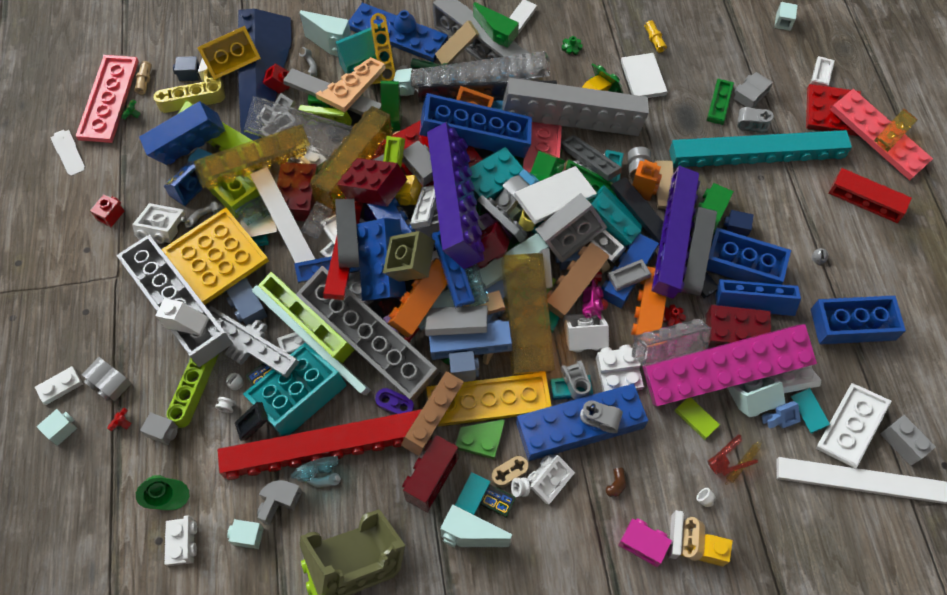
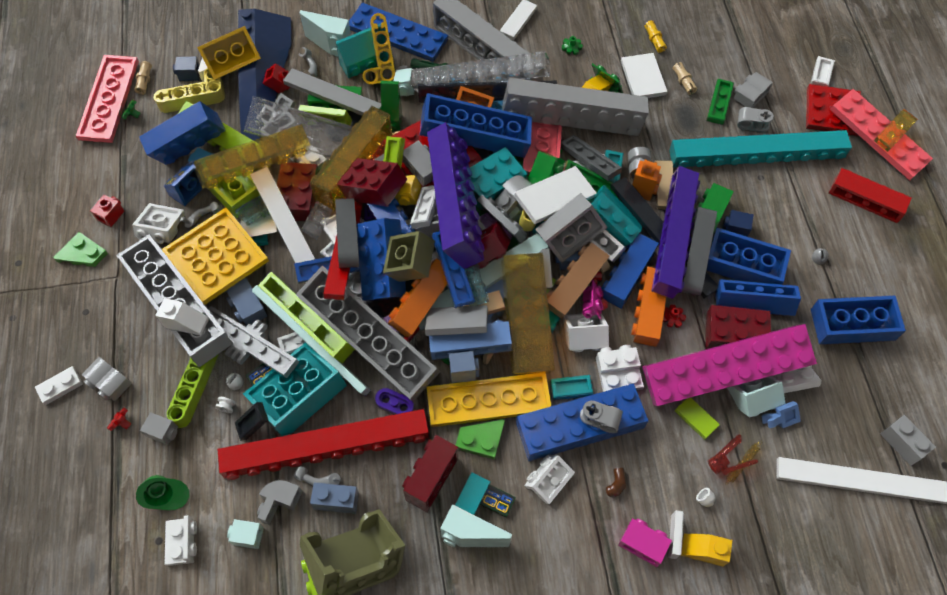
light aqua brick [36,409,77,446] -> none
white piece [50,129,85,176] -> none
clear light blue slope [291,456,338,482] -> none
light nougat wing [316,57,386,112] -> none
blue brick [394,10,416,34] -> none
medium nougat brick [401,371,464,456] -> none
tan tile [435,20,480,65] -> none
green slope [473,2,519,48] -> none
tan beam [492,456,528,488] -> none
white bush [511,478,530,497] -> none
dark azure tile [519,169,539,185] -> none
light grey piece [561,361,591,400] -> none
light grey tile [608,259,651,292] -> none
clear brick [632,319,711,366] -> none
tan beam [682,517,705,561] -> none
light aqua brick [774,2,797,31] -> none
teal tile [791,388,830,434] -> none
white tile [816,383,891,469] -> none
none -> wing [53,232,108,267]
none -> sand blue brick [310,483,359,514]
none -> tan pin [673,62,697,95]

